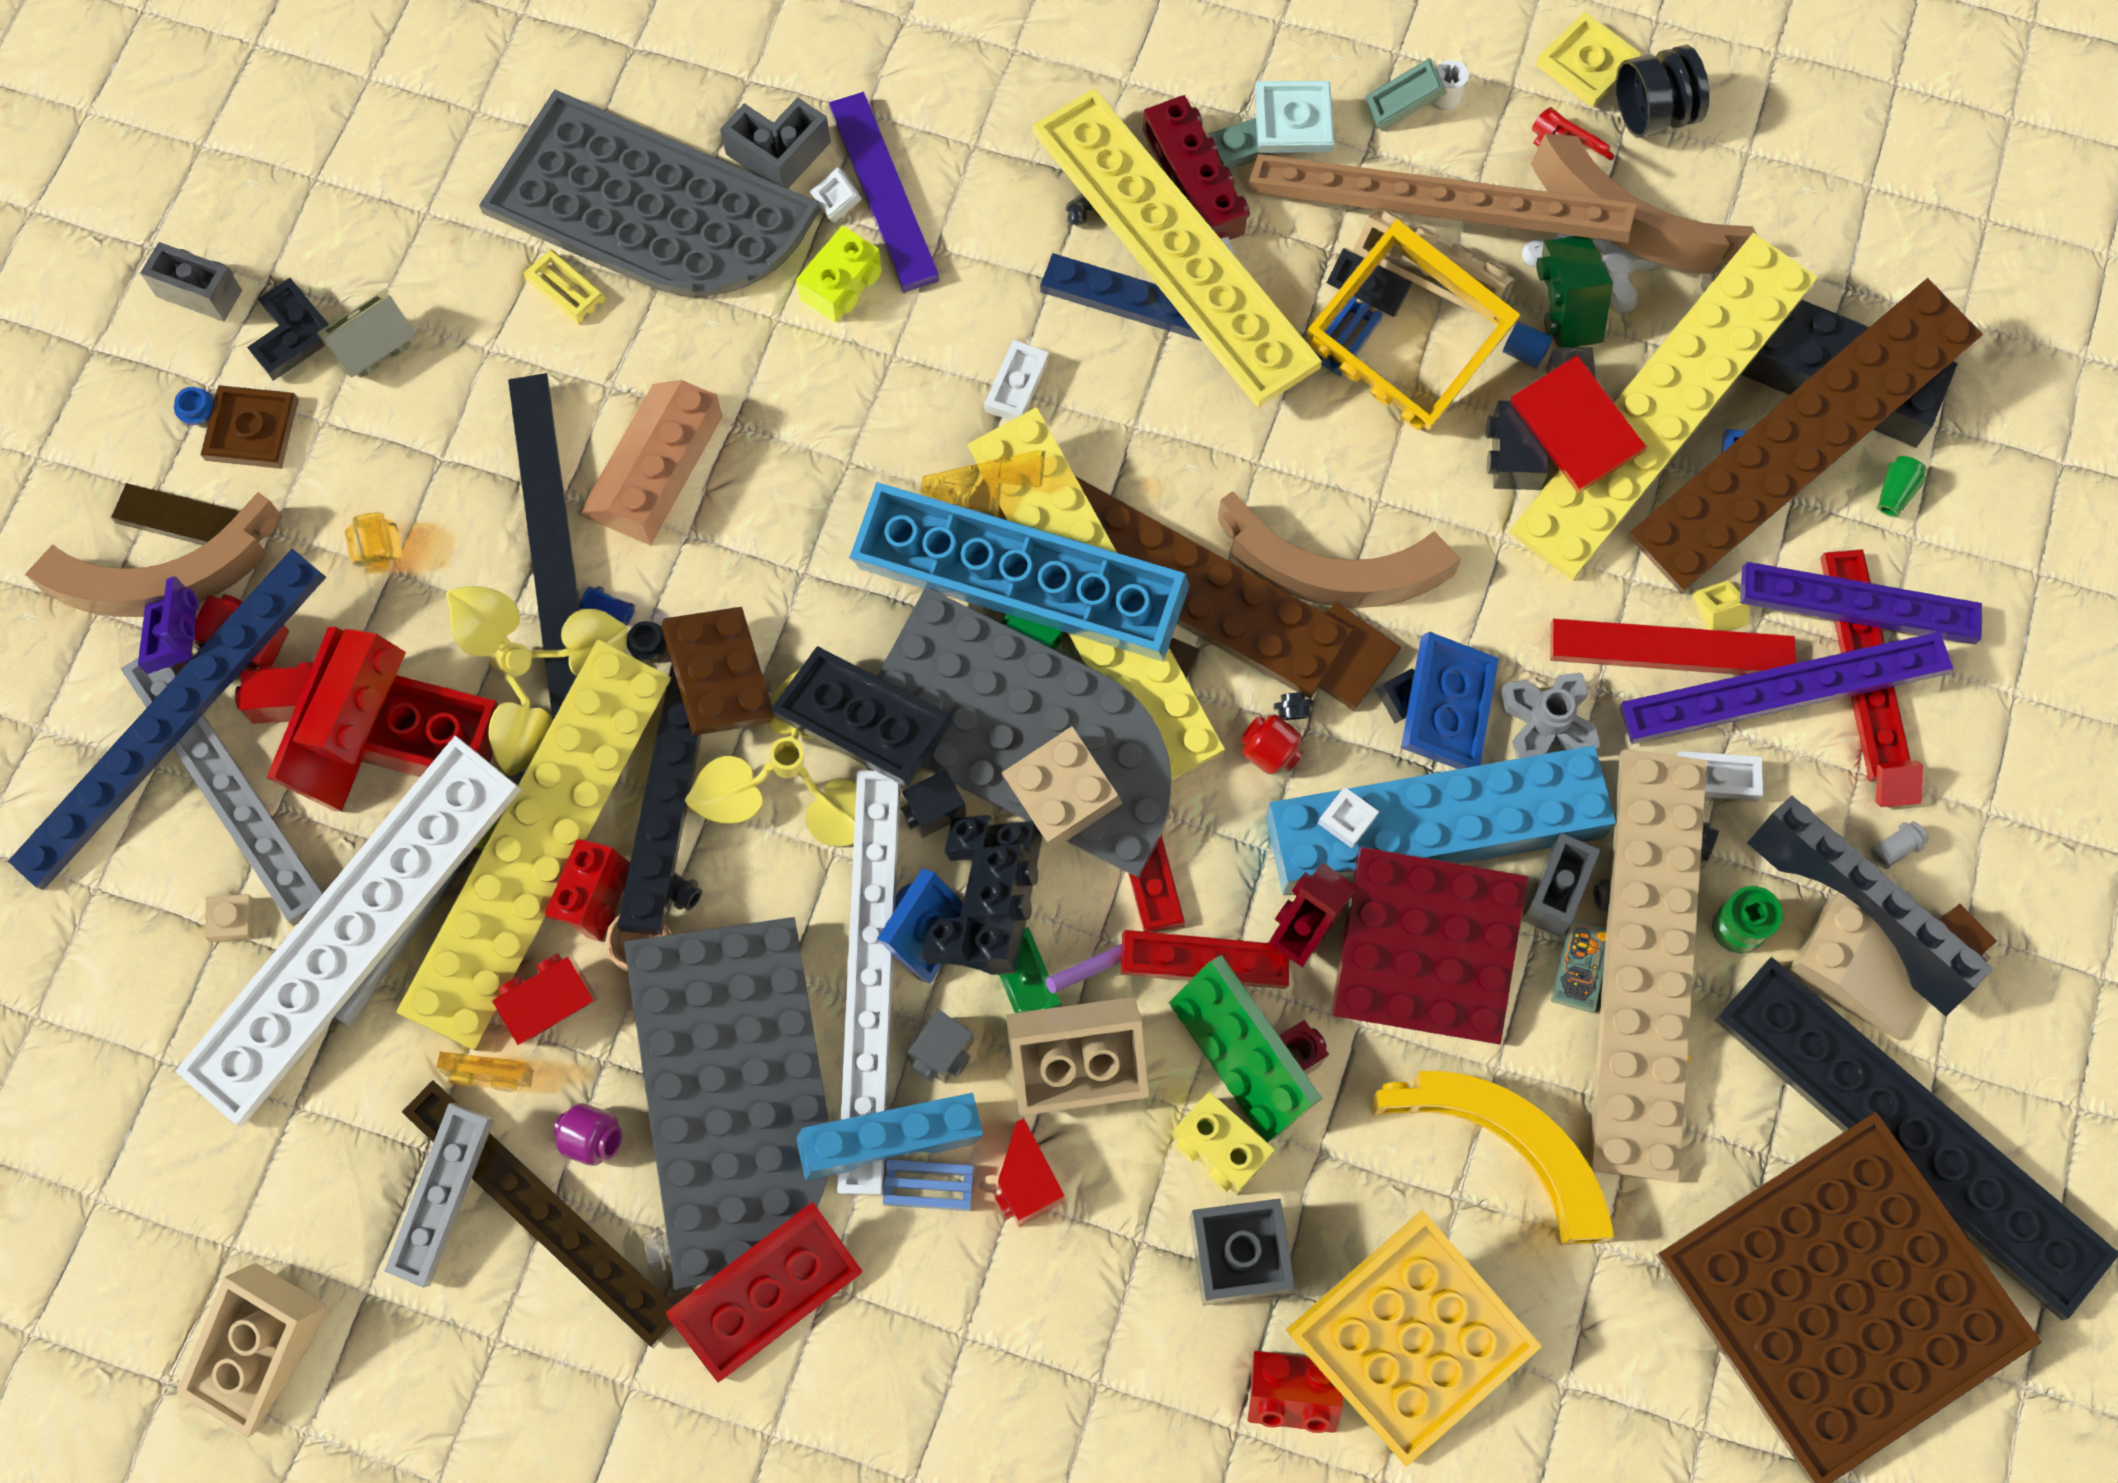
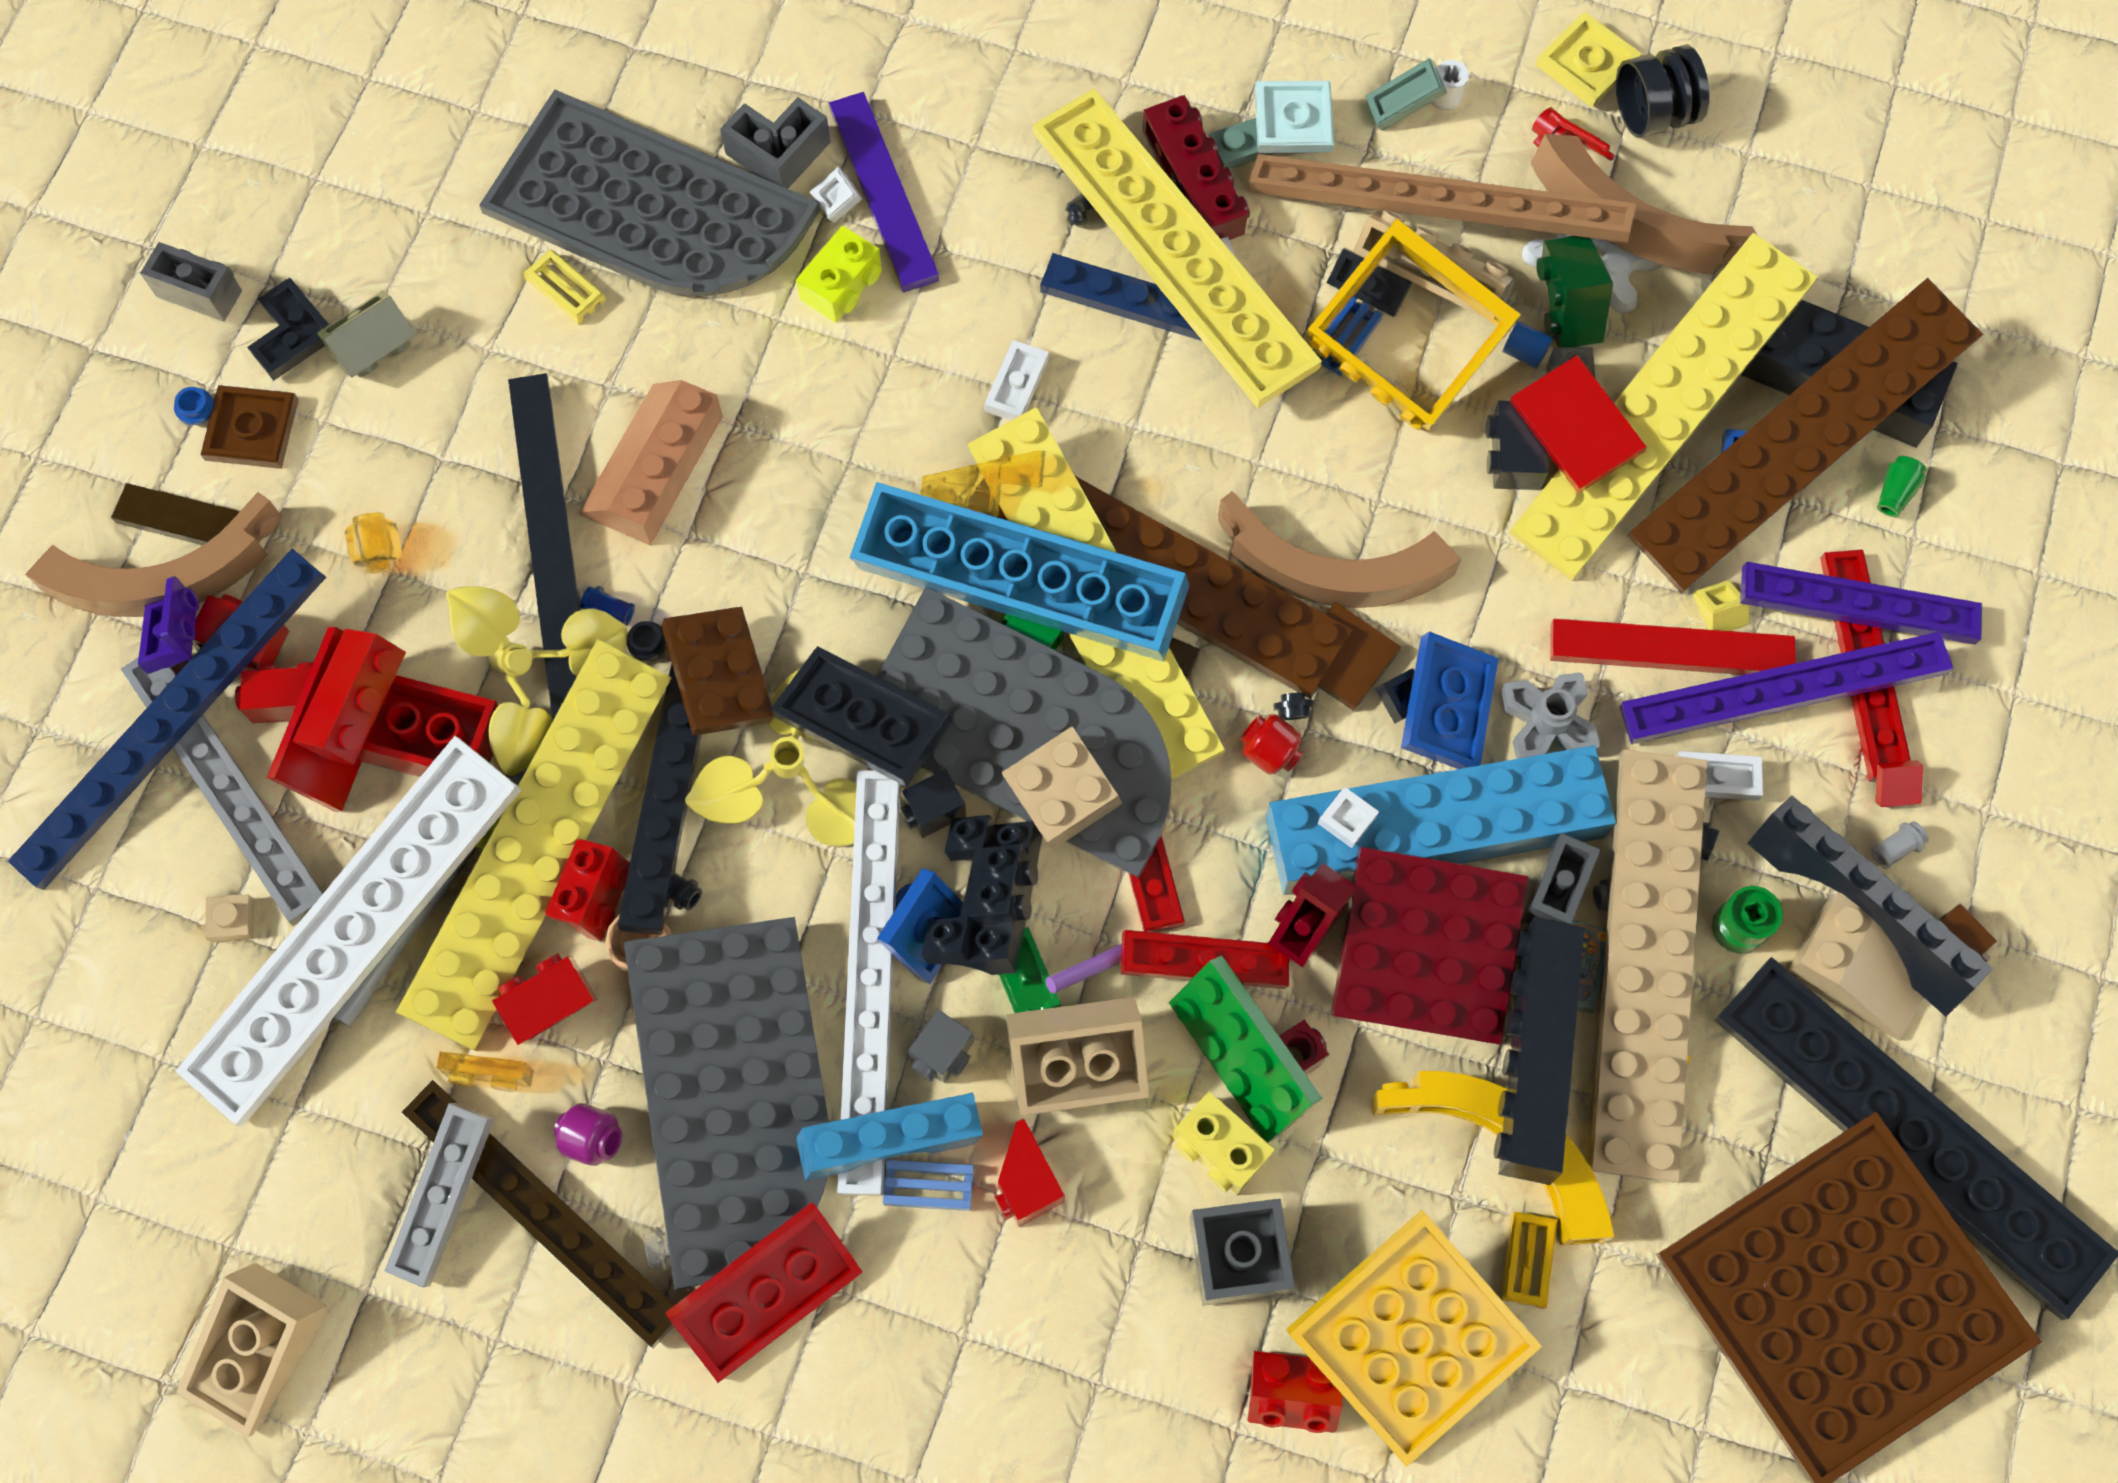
none -> black brick [1494,917,1585,1185]
none -> yellow tile [1500,1211,1557,1309]

